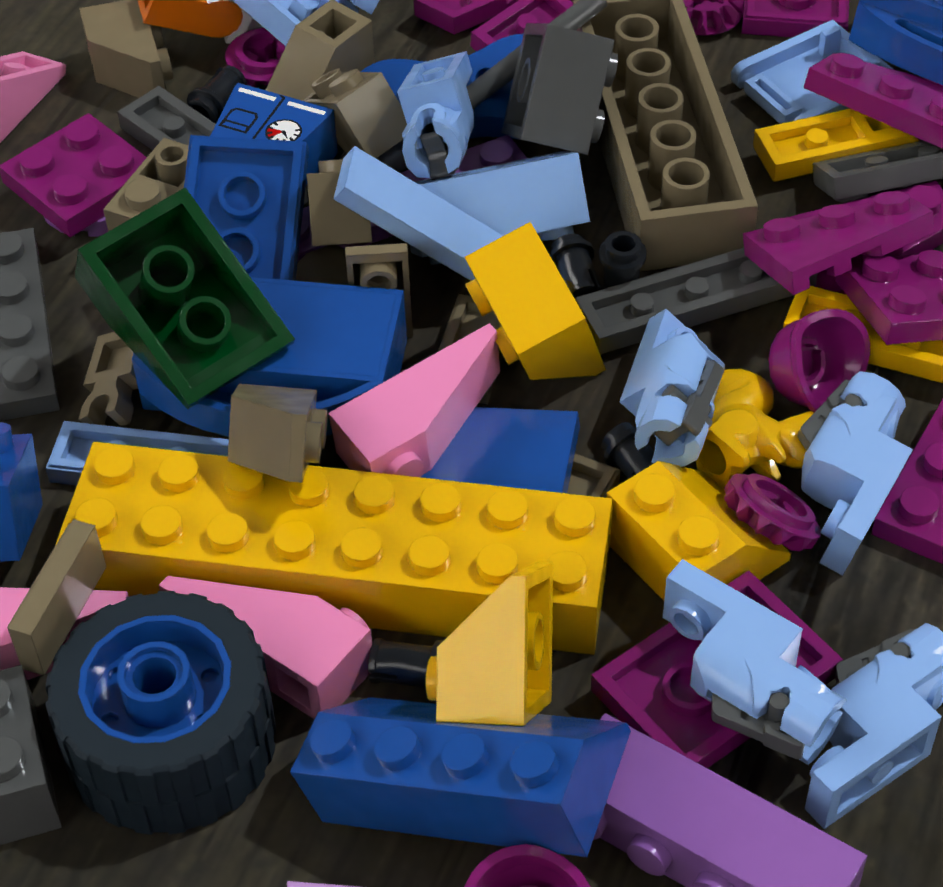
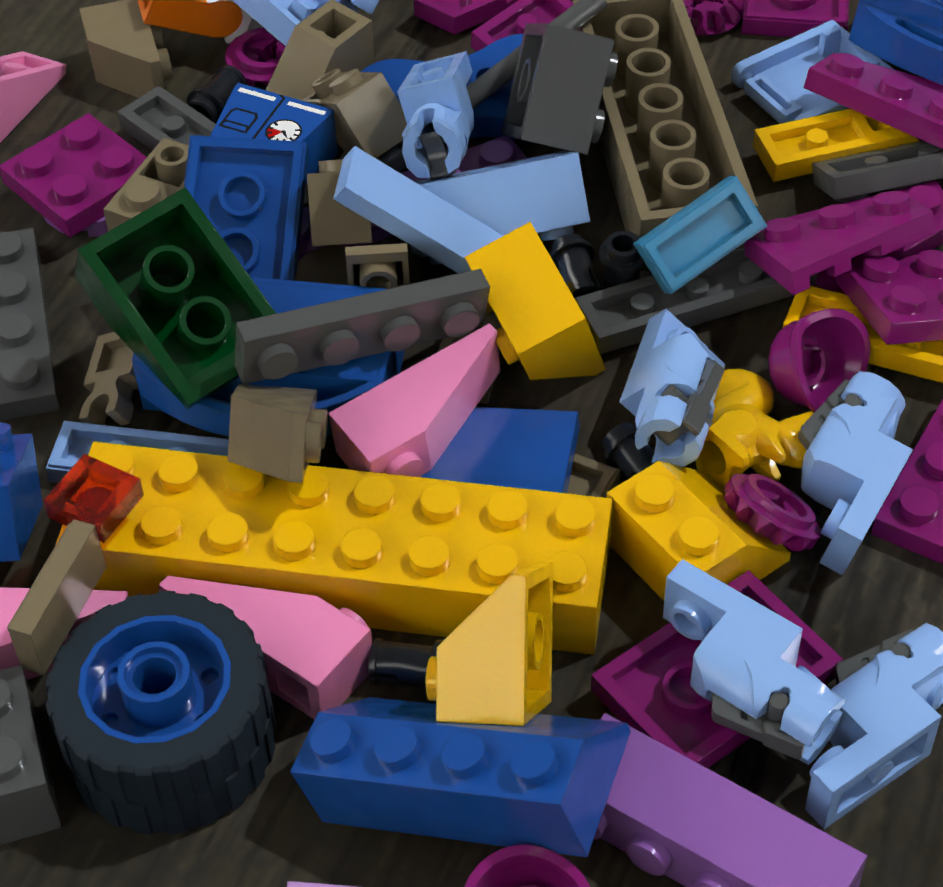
none -> clear red plate [43,454,144,543]
none -> dark grey plate [235,269,490,385]
none -> dark azure tile [633,176,767,294]

